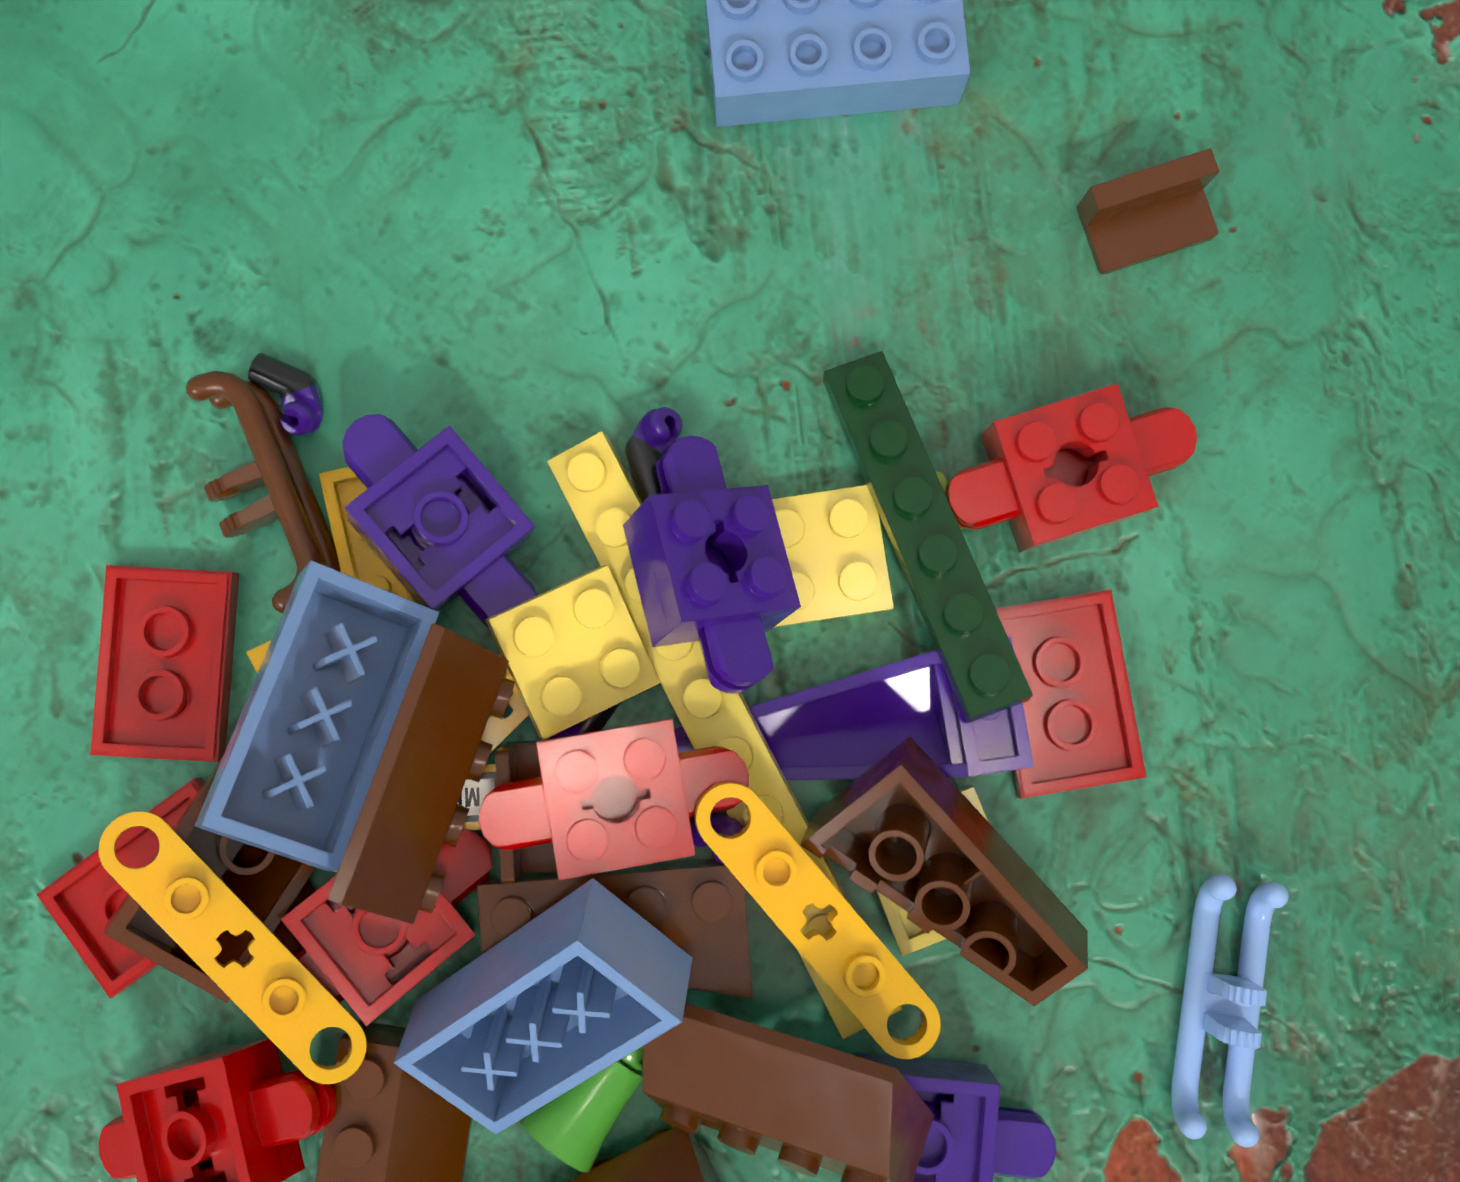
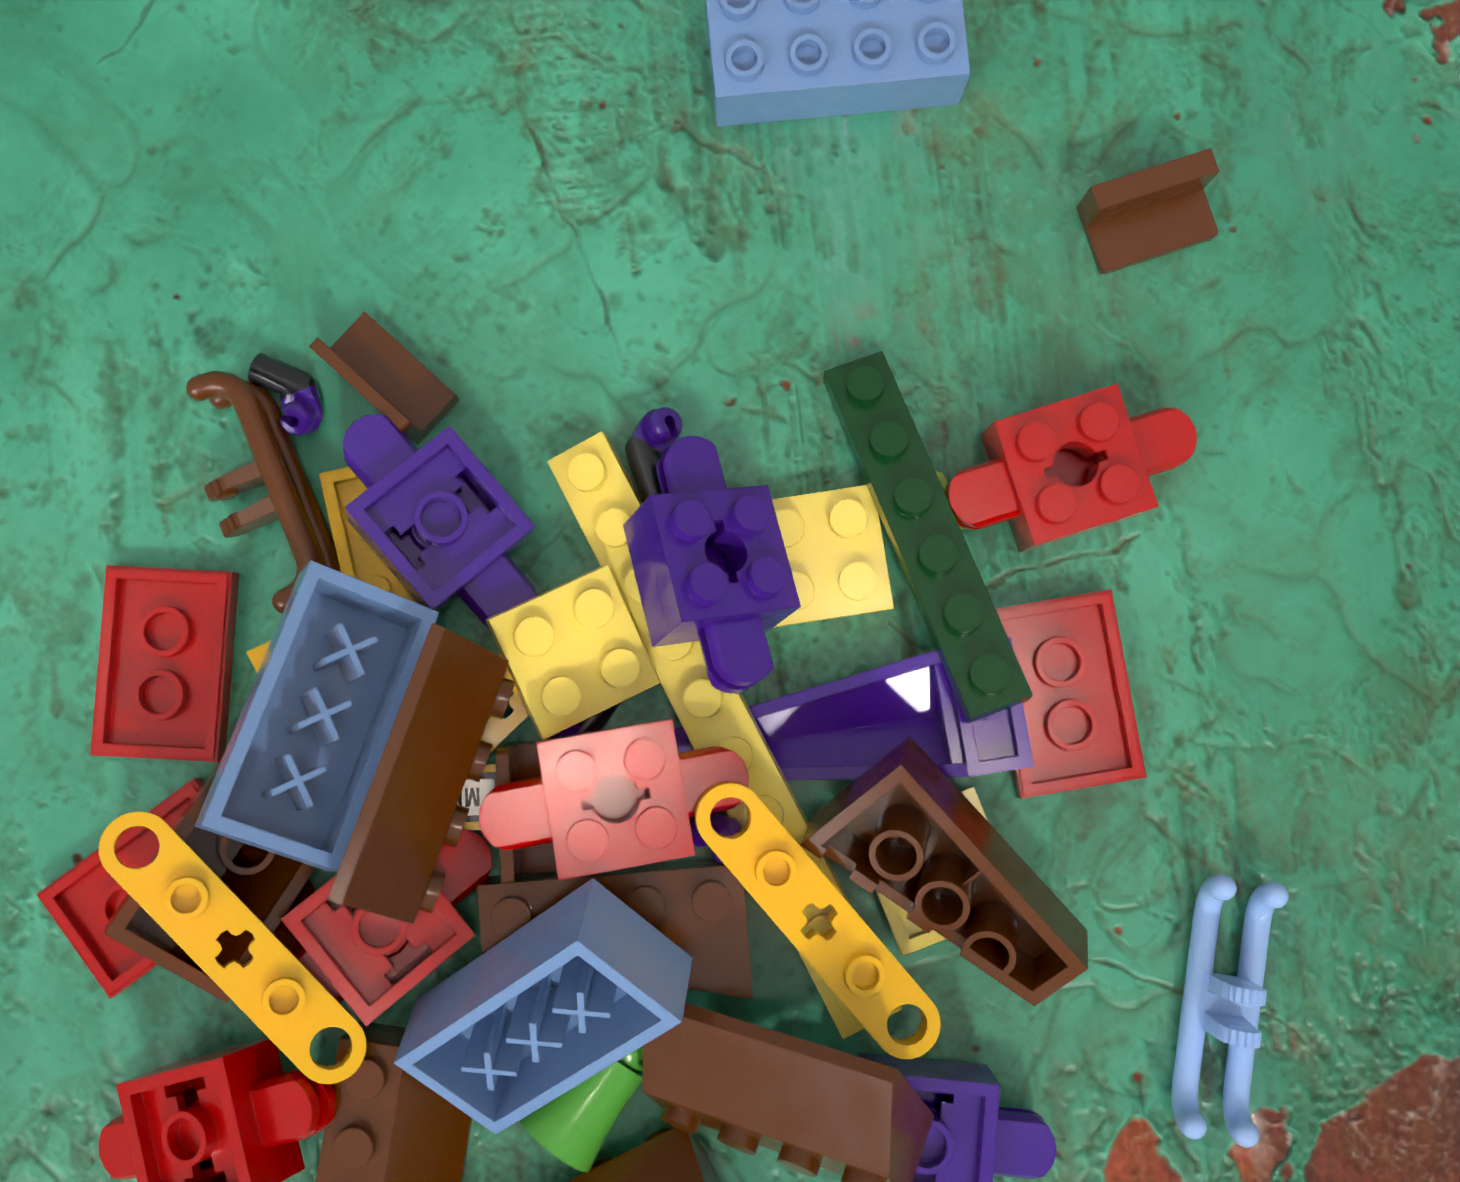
none -> reddish brown panel [309,311,460,444]

